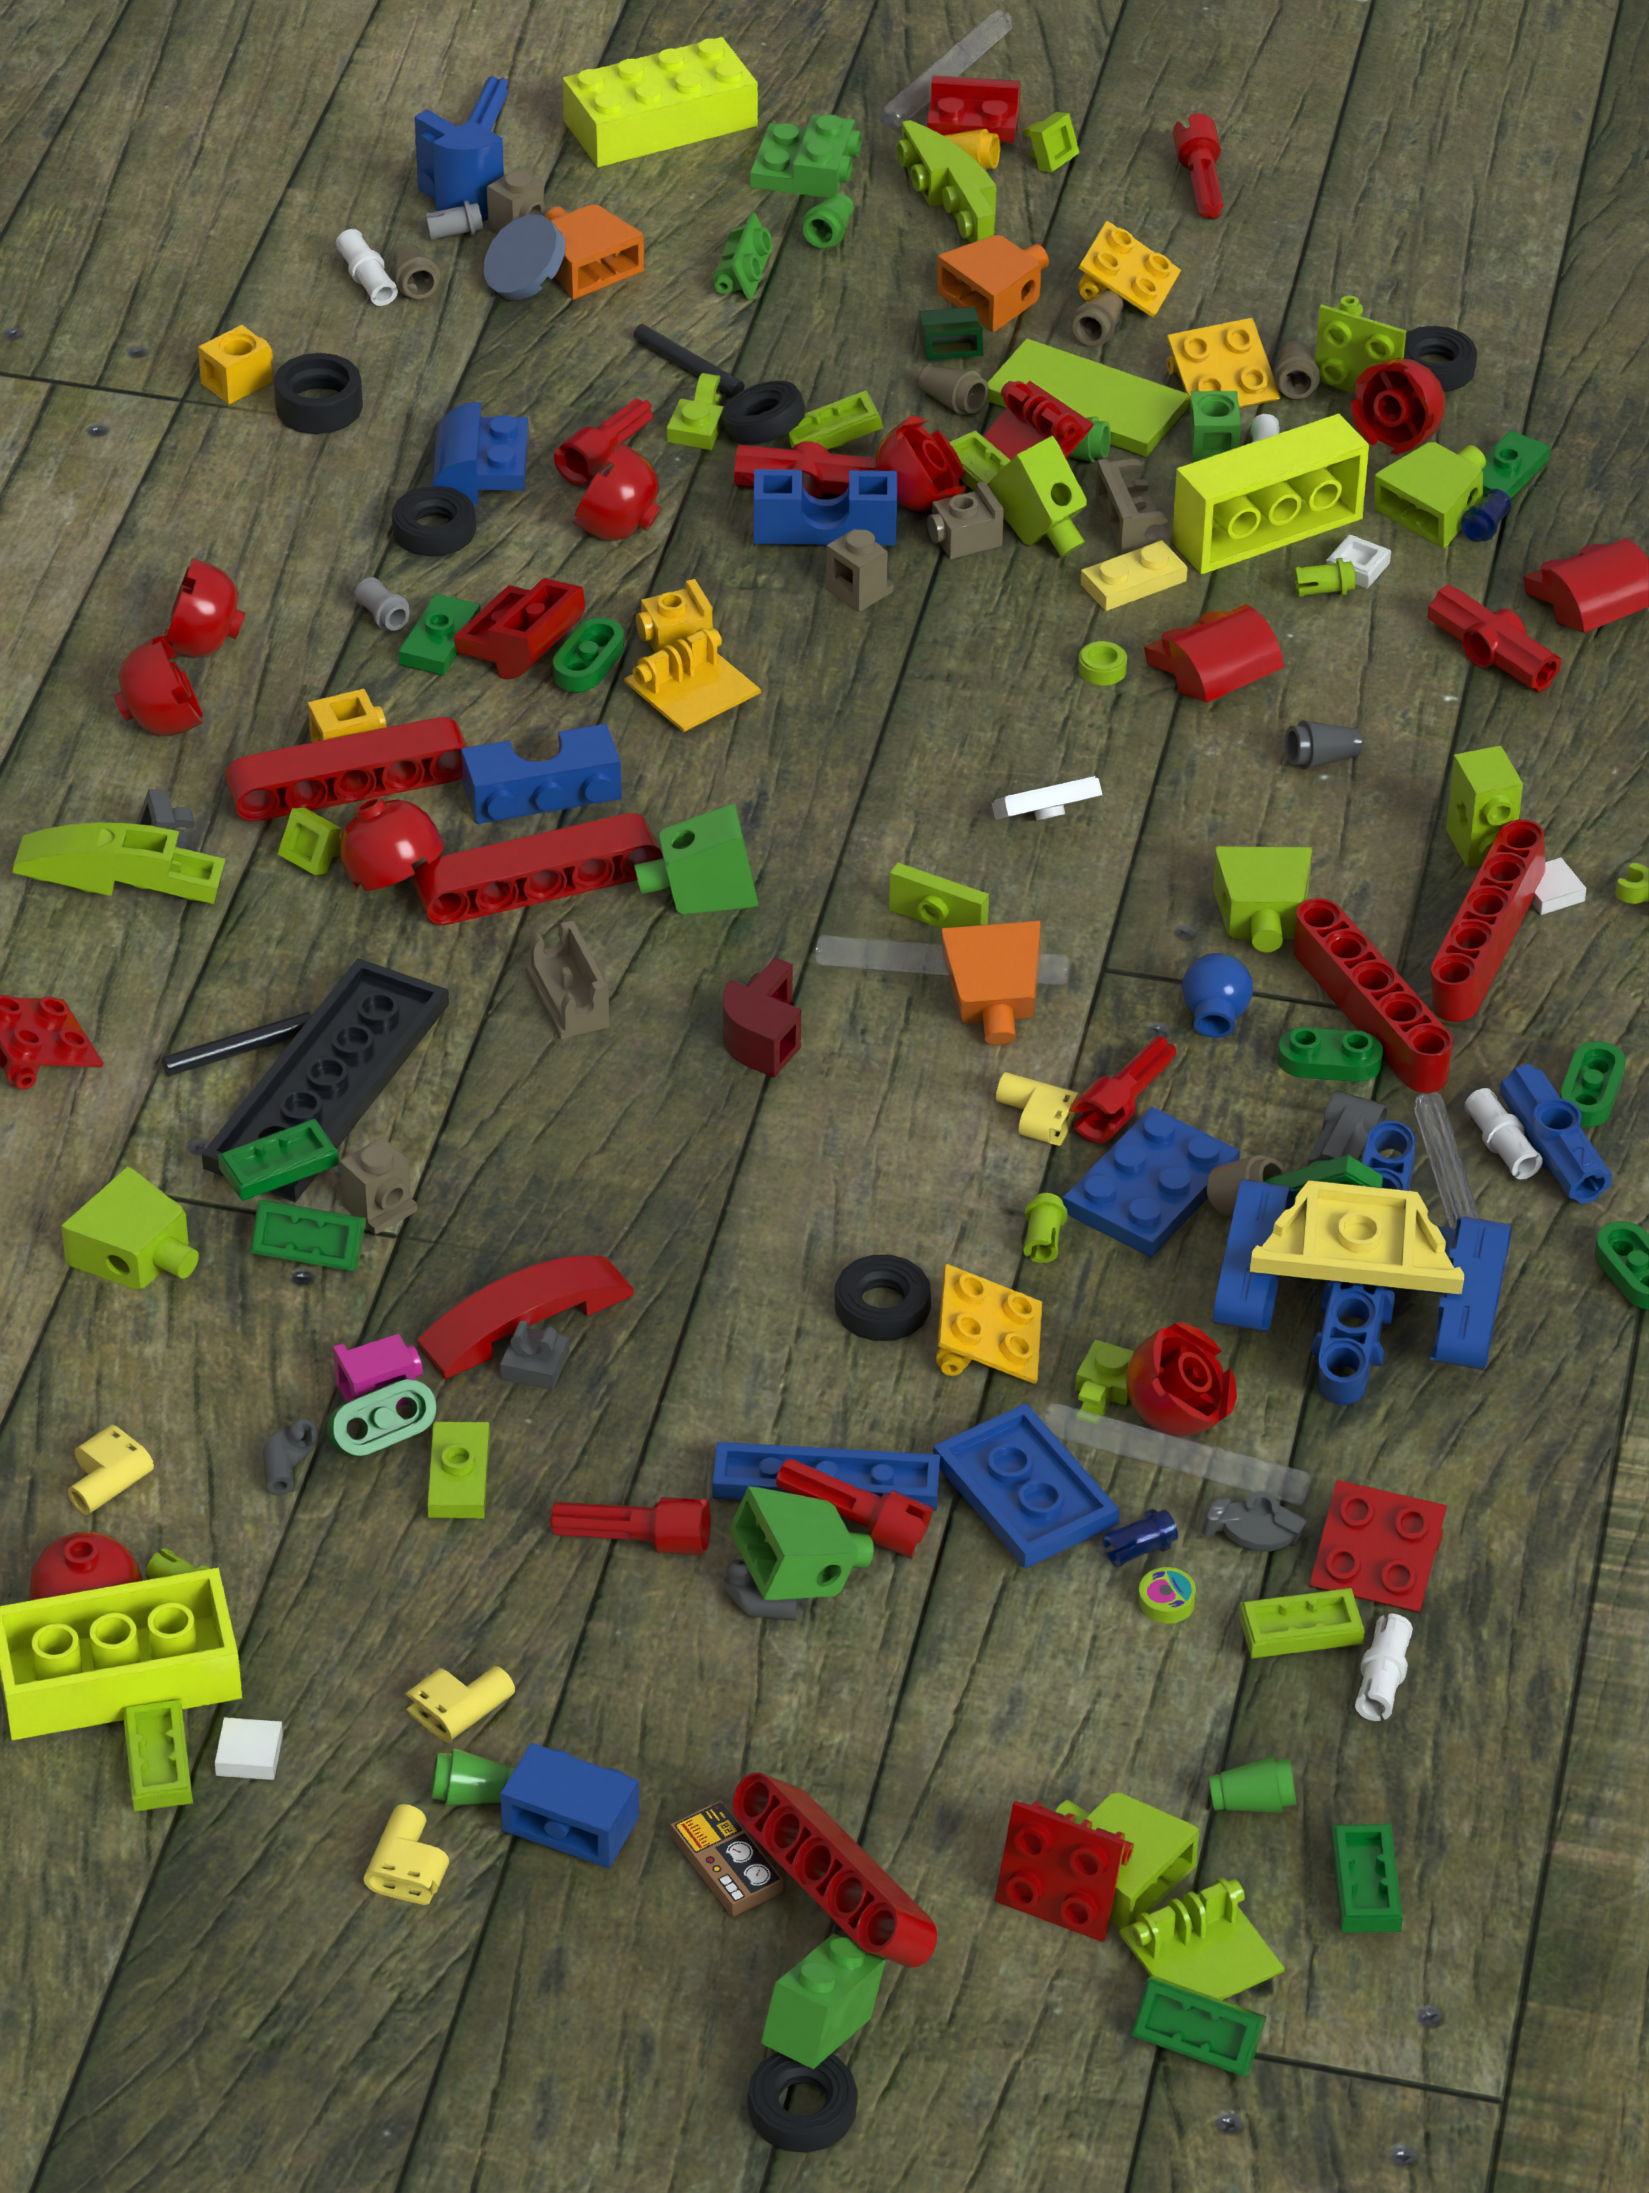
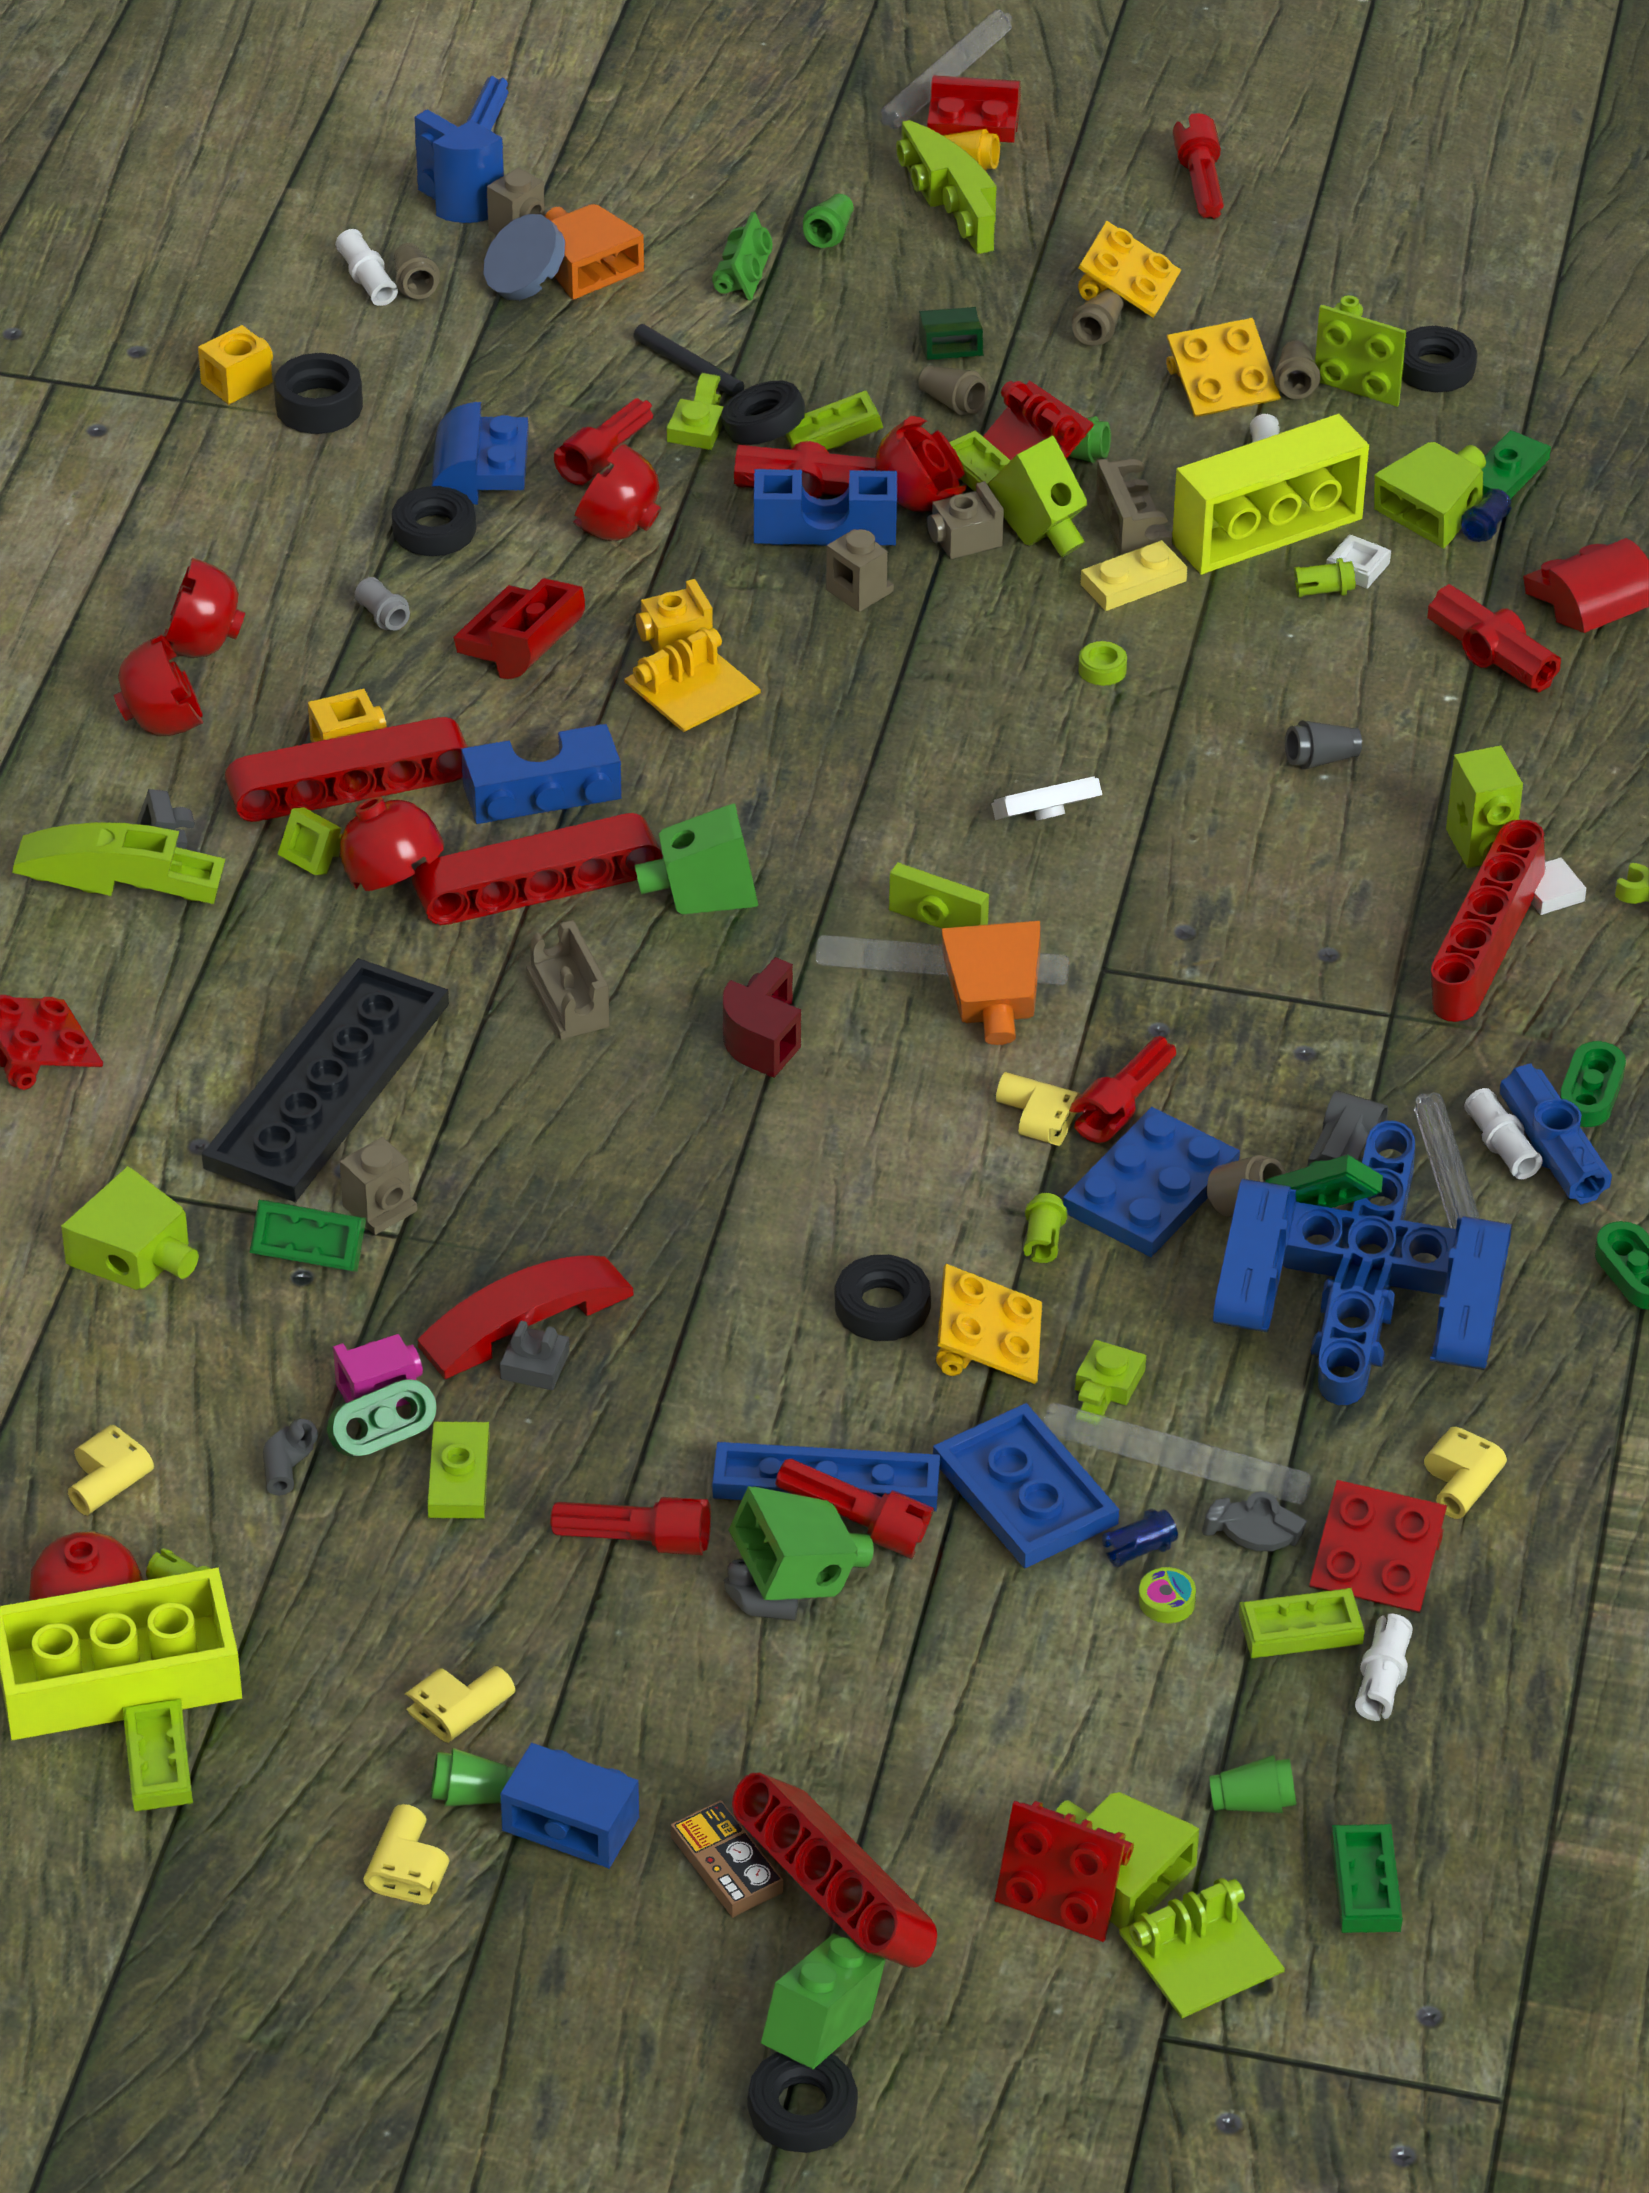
black bar [162,1011,312,1077] -> none
white tile [215,1717,283,1780] -> none
green plate [218,1119,339,1201] -> none
green plate [399,593,481,675] -> none
light grey pin [425,200,483,241] -> none
green plate [553,617,624,693] -> none
neon yellow brick [562,37,758,168] -> none
bright green plate [750,114,862,198] -> none
orange torso [937,235,1049,332] -> none
lime tile [986,338,1190,457] -> none
lime tile [1023,112,1080,172] -> none
red cylinder [1126,1322,1237,1436] -> none
green plate [1131,1975,1267,2077] -> none
red brick [1144,604,1284,703] -> none
blue piece [1182,953,1253,1038] -> none
bright green brick [1188,391,1241,463] -> none
lime torso [1213,846,1312,952] -> none
light yellow wing [1250,1180,1464,1294] -> none
green plate [1277,1027,1383,1082] -> none
red beam [1293,898,1453,1093] -> none
red cylinder [1351,358,1445,454] -> none
none -> light yellow piece [1424,1427,1507,1519]

